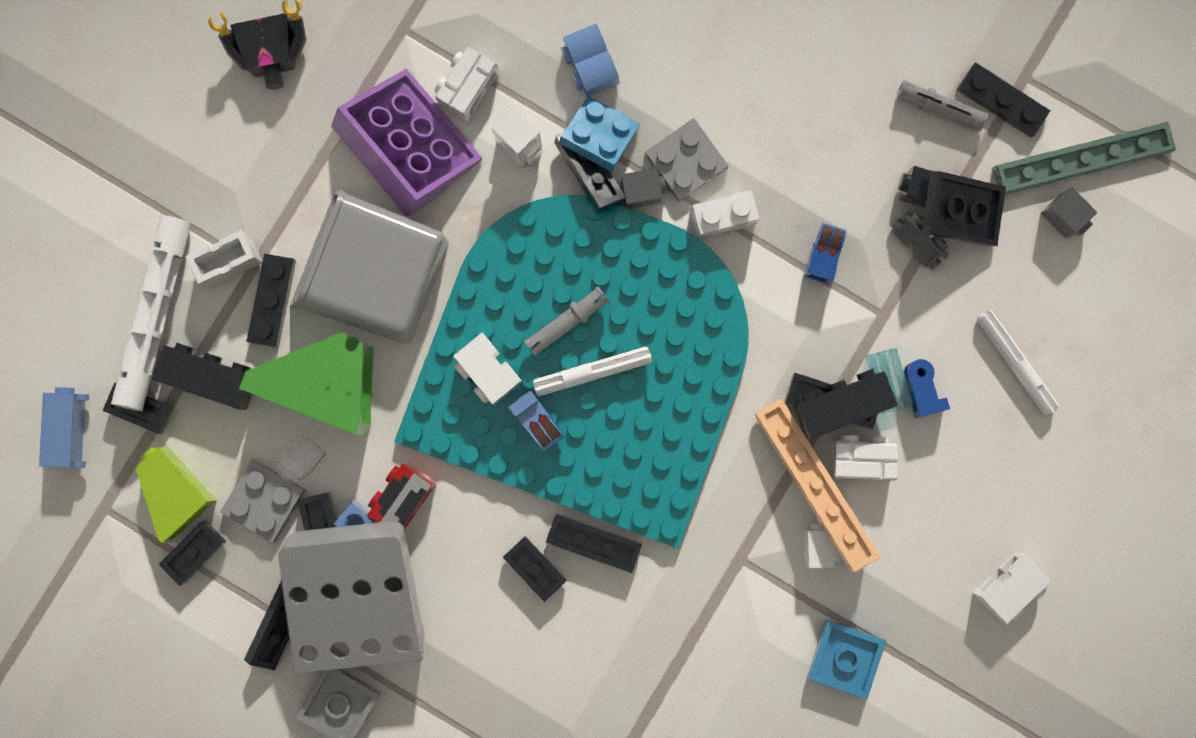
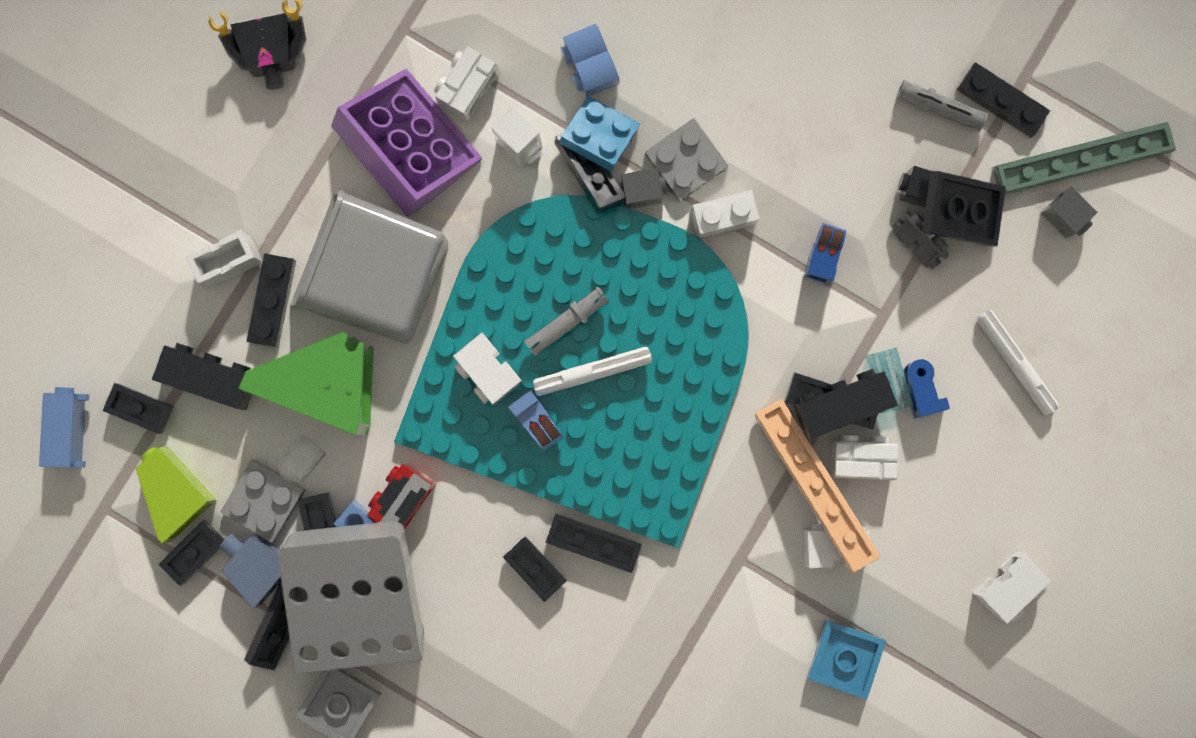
white piece [111,215,191,411] -> none
none -> sand blue torso [219,534,281,609]

